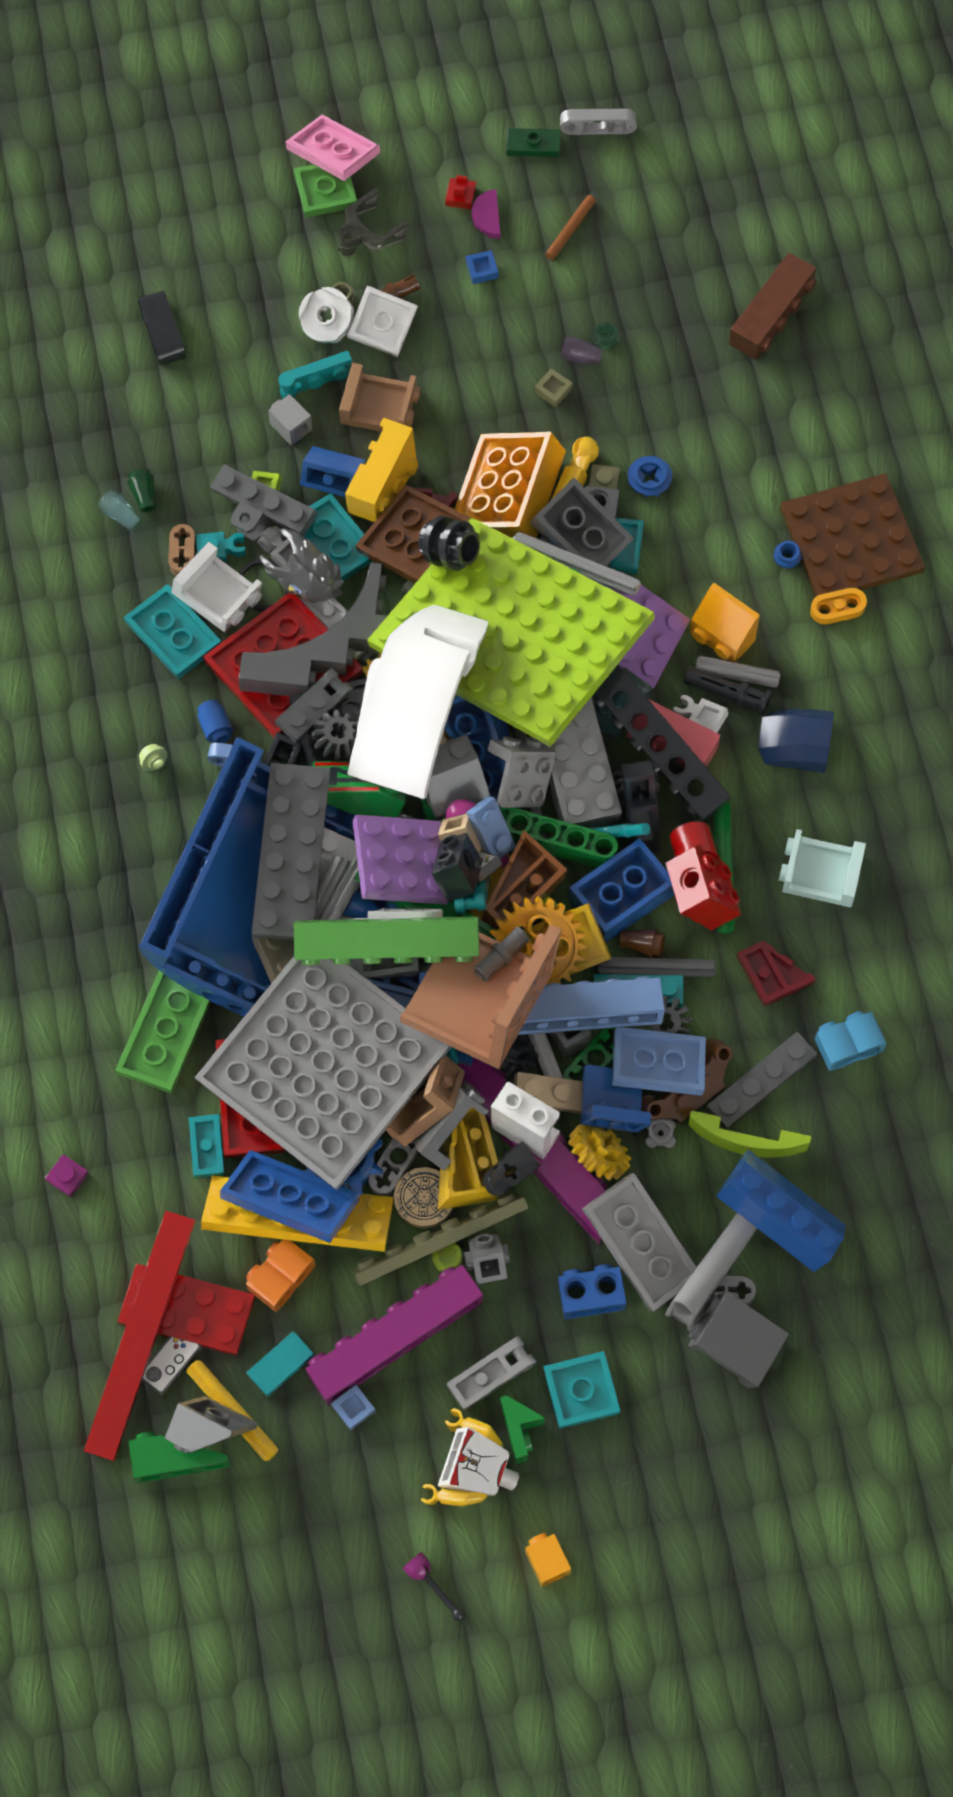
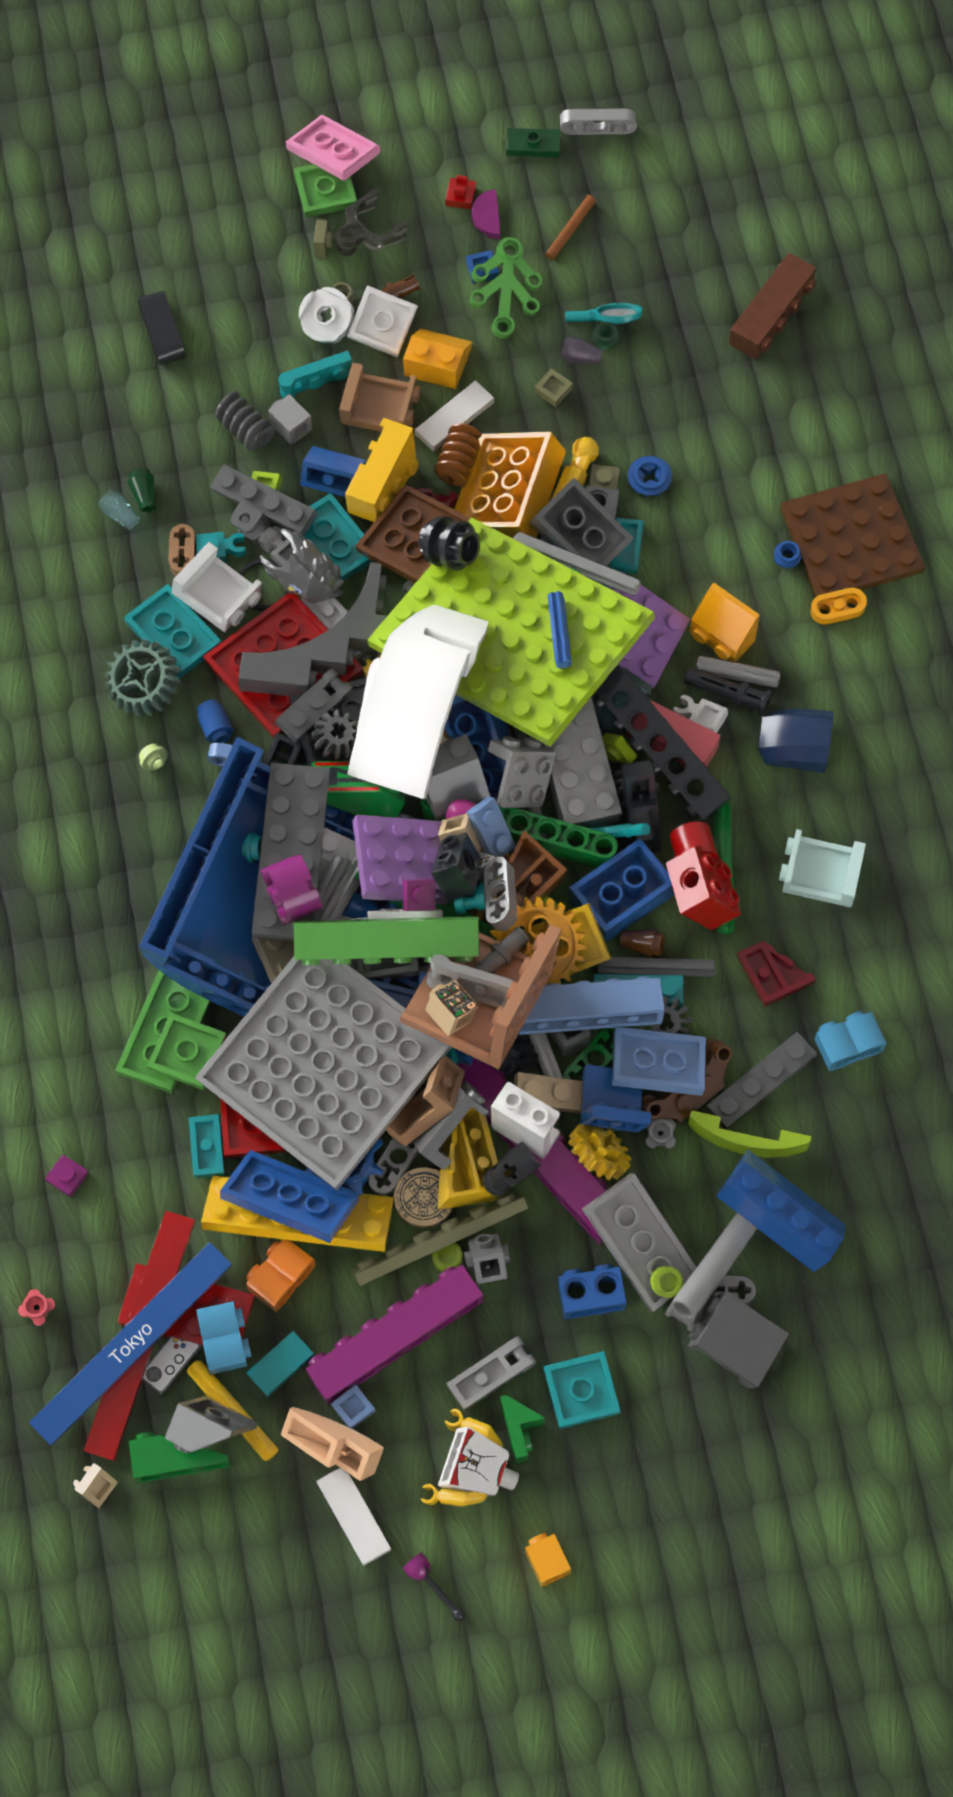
none -> coral plate [18,1289,55,1326]
none -> blue tile [29,1242,232,1446]
none -> tan tile [73,1463,118,1508]
none -> sand green gear [104,639,181,717]
none -> bright green plate [147,1013,227,1090]
none -> dark azure brick [196,1301,252,1375]
none -> dark grey piece [215,391,275,451]
none -> teal plate [242,833,262,863]
none -> magenta brick [260,854,323,926]
none -> light nougat slope [281,1407,384,1481]
none -> olive plate [313,219,333,258]
none -> white tile [316,1468,391,1566]
none -> light orange slope [403,328,473,390]
none -> magenta plate [403,879,435,911]
none -> white tile [415,380,494,452]
none -> brick [425,980,478,1036]
none -> light grey plate [426,954,515,1008]
none -> dark orange piece [434,423,482,487]
none -> bright green plant [469,237,542,339]
none -> light grey beam [483,857,517,932]
none -> blue axle [548,591,572,669]
none -> teal piece [565,303,642,324]
none -> lime plate [602,733,637,764]
none -> lime tile [650,1266,683,1298]

